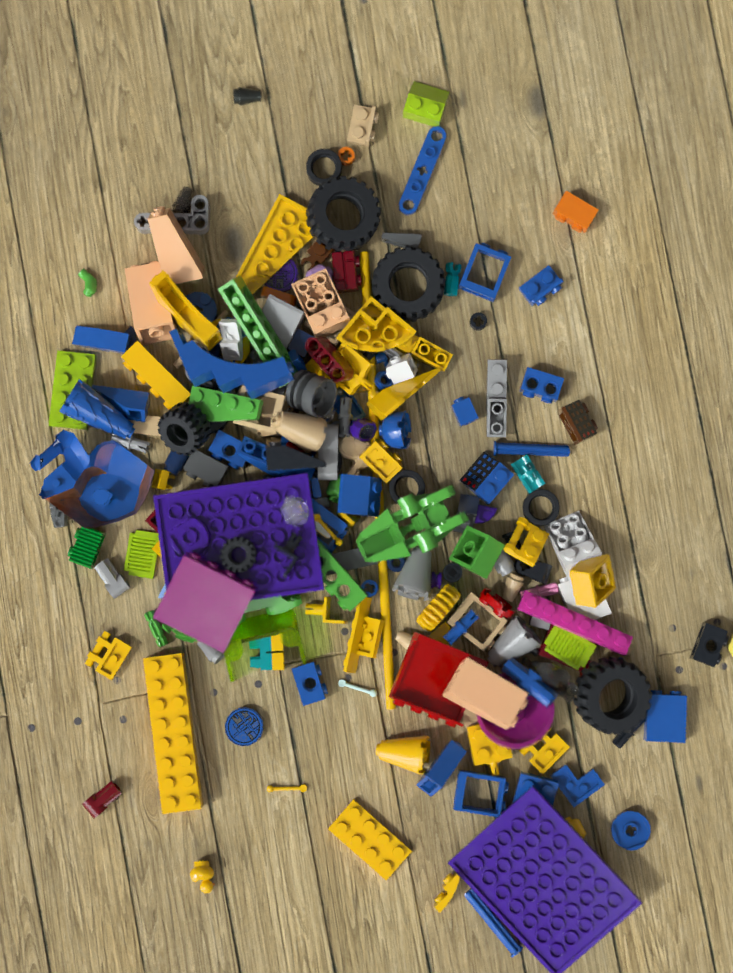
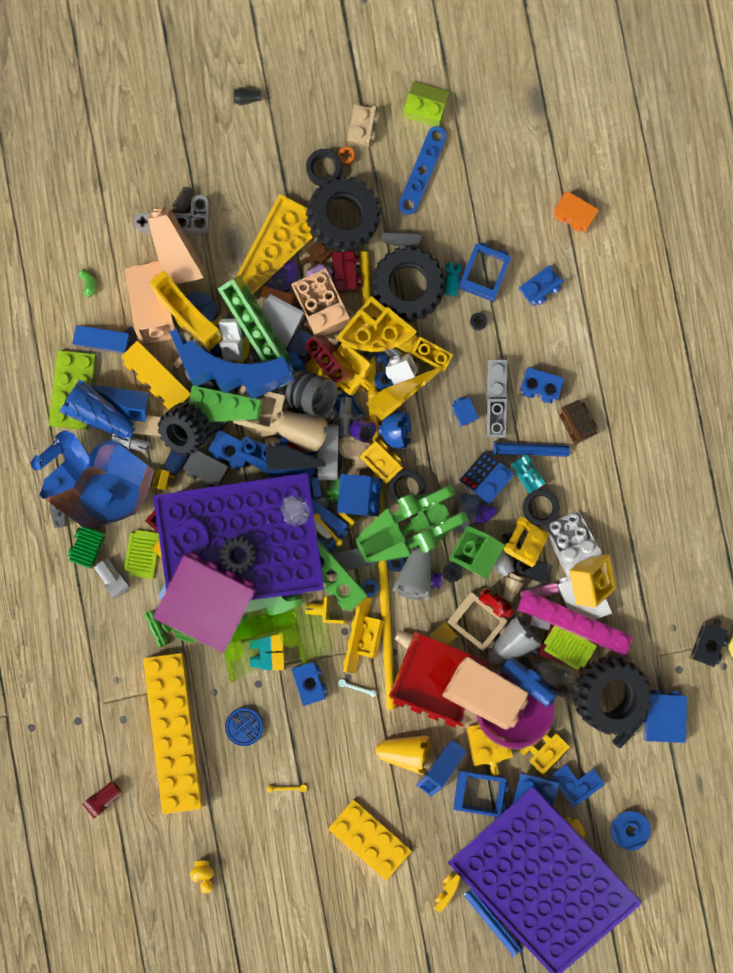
yellow plate [84,630,132,681] -> none
light grey cone [197,641,226,664] -> none
black bracket [274,532,303,579] -> none
yellow gear [416,584,461,632] -> none
blue pin [443,609,479,646] -> none

